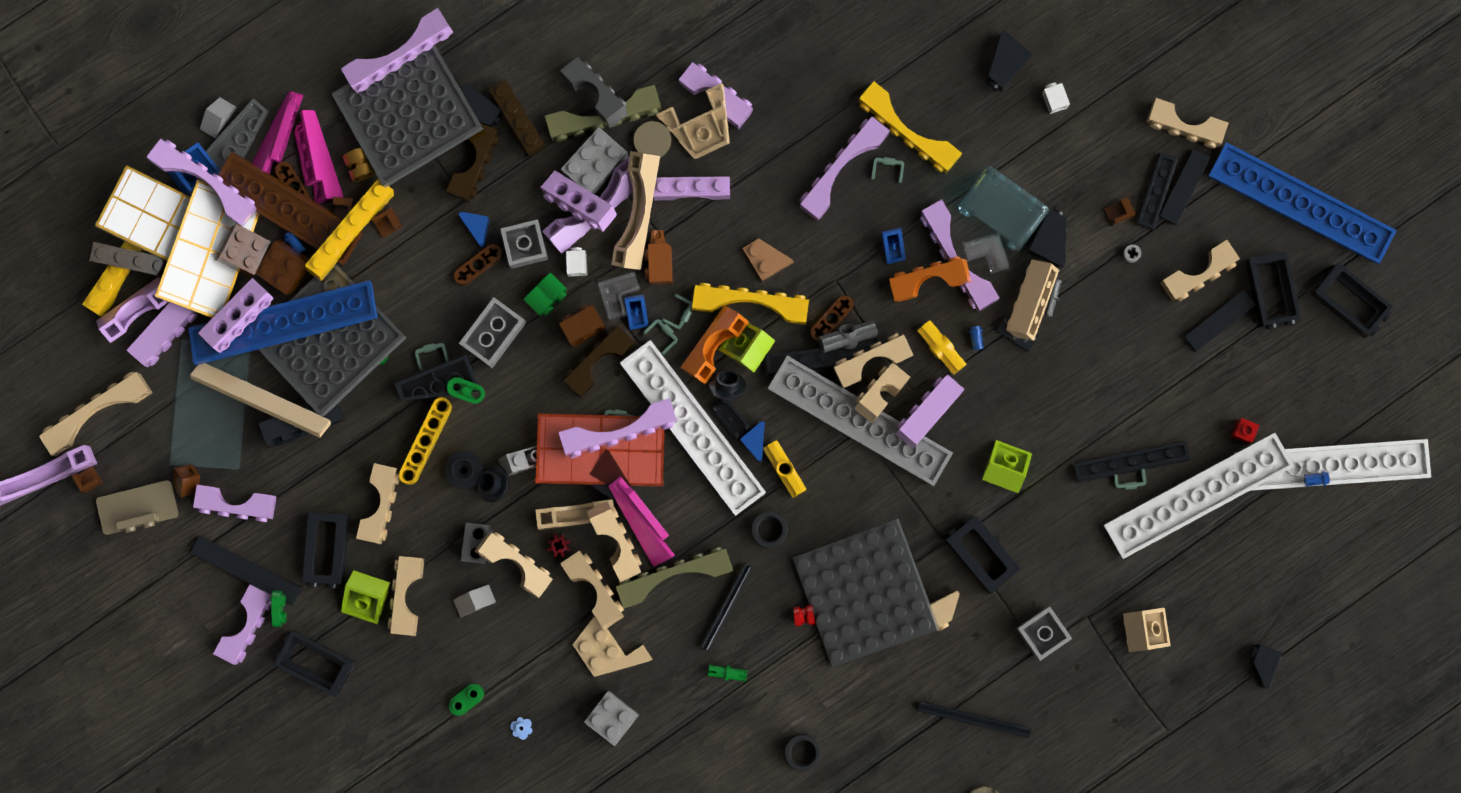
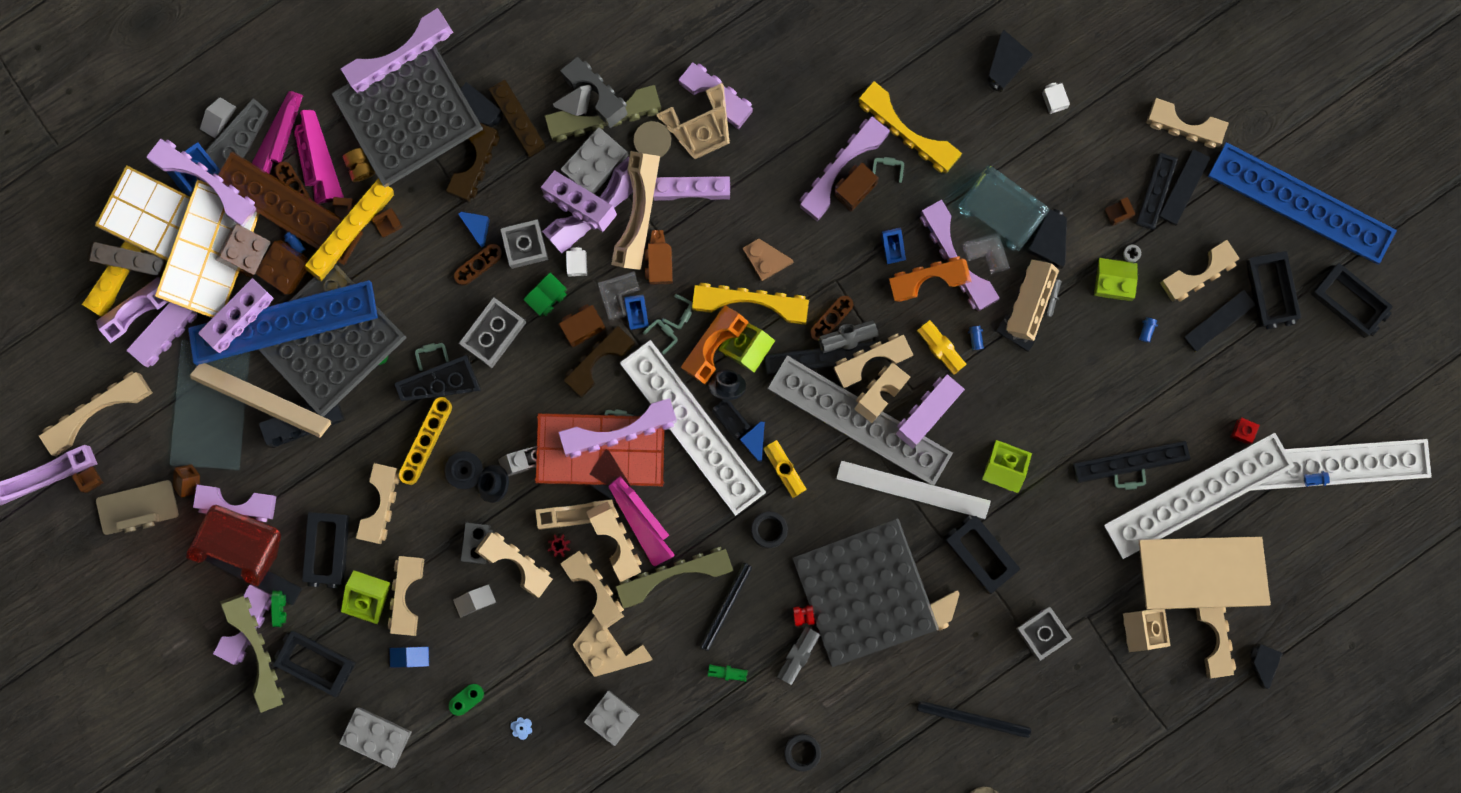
green plate [447,377,485,404] -> none
none -> clear red windscreen [186,505,281,586]
none -> olive arch [220,593,284,713]
none -> light grey brick [339,707,412,768]
none -> slope [390,647,429,668]
none -> light grey slope [553,85,592,116]
none -> dark grey piece [777,627,820,685]
none -> reddish brown brick [835,163,879,212]
none -> white tile [836,461,991,519]
none -> lime slope [1094,258,1138,301]
none -> tan piece [1138,537,1271,610]
none -> blue pin [1139,317,1158,343]
none -> tan arch [1196,607,1236,678]

